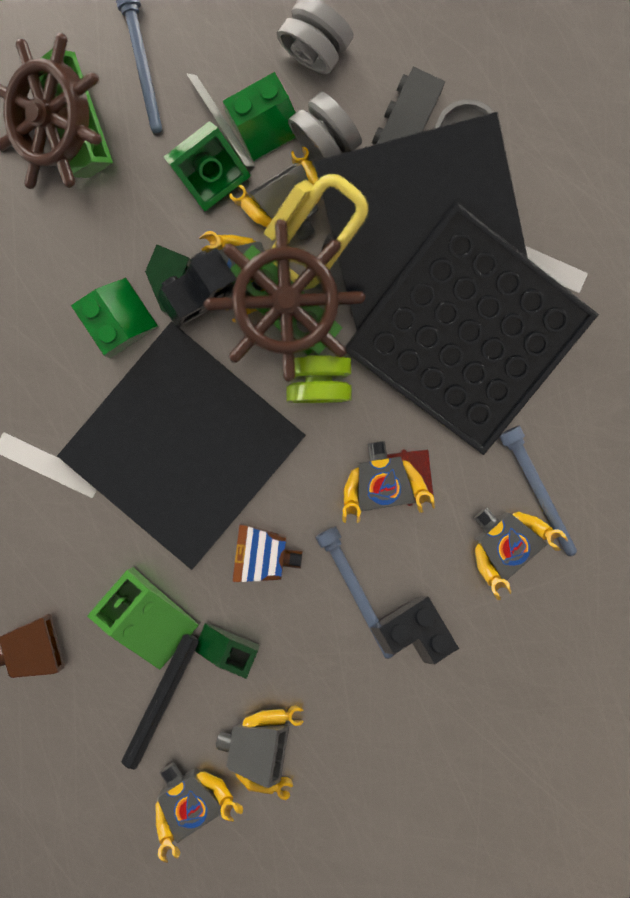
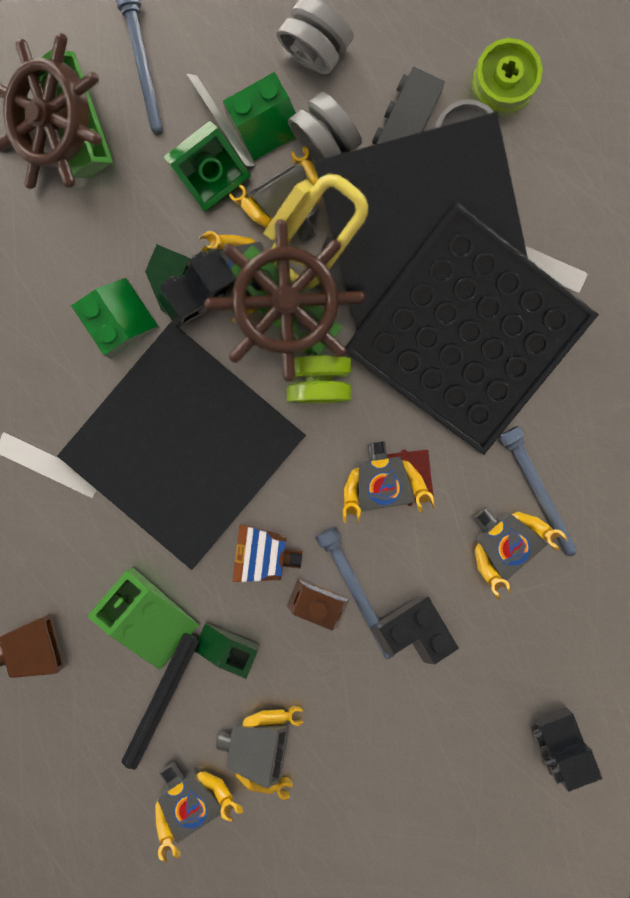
none -> reddish brown torso [287,579,349,630]
none -> lime wheel [471,38,543,117]
none -> black brick [533,707,603,792]

